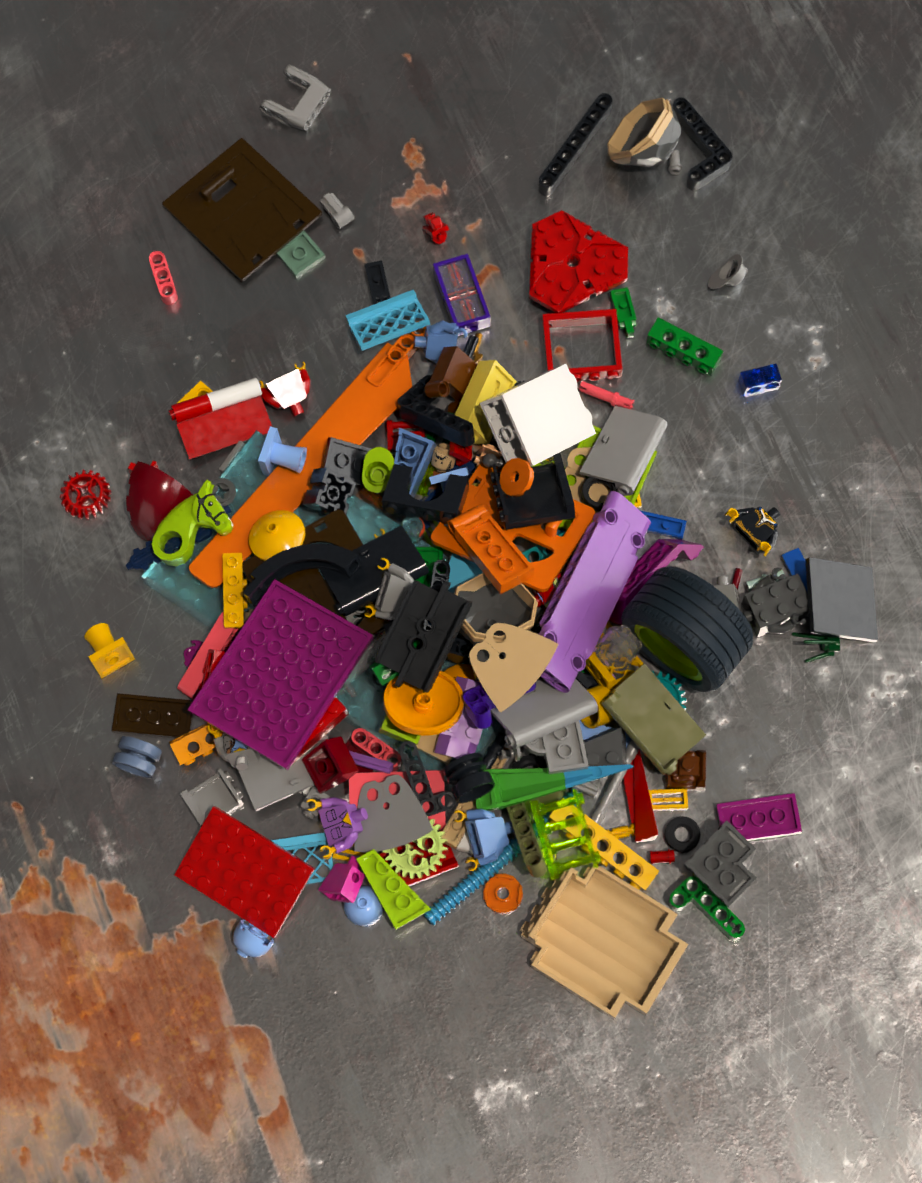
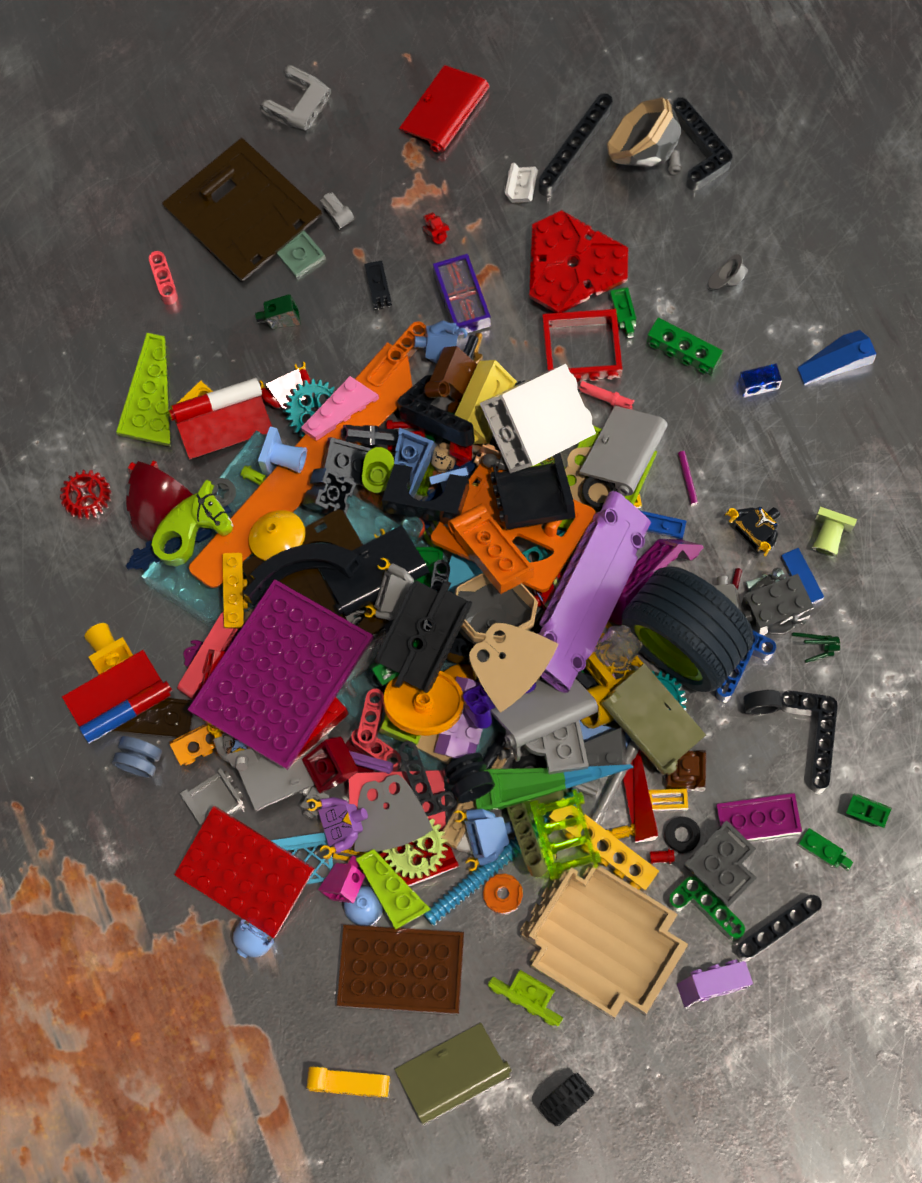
light grey axle [219,441,248,475] -> none
medium azure fence [345,289,431,351] -> none
orange tile [500,458,534,497] -> none
tile [805,557,878,642] -> none
none -> red door [62,650,172,744]
none -> lime wing [116,333,171,447]
none -> lime pin [240,465,266,486]
none -> dark green torso [255,294,301,329]
none -> teal gear [283,379,335,437]
none -> bright pink wing [301,376,379,441]
none -> yellow beam [306,1067,390,1098]
none -> reddish brown plate [337,925,464,1015]
none -> black piece [341,425,399,446]
none -> coral beam [358,689,384,748]
none -> olive door [395,1023,512,1125]
none -> red door [399,65,490,153]
none -> lime bracket [488,970,563,1026]
none -> white bracket [504,163,538,203]
none -> black tyre [539,1073,594,1126]
none -> wedge [676,960,753,1008]
none -> magenta bar [678,451,698,505]
none -> blue beam [715,630,776,702]
none -> black beam [736,895,822,961]
none -> black tyre [743,690,782,715]
none -> black beam [781,690,838,793]
none -> blue wedge [797,330,877,385]
none -> green hinge [798,828,854,871]
none -> yellowish green plant [812,507,857,557]
none -> green brick [846,793,892,828]

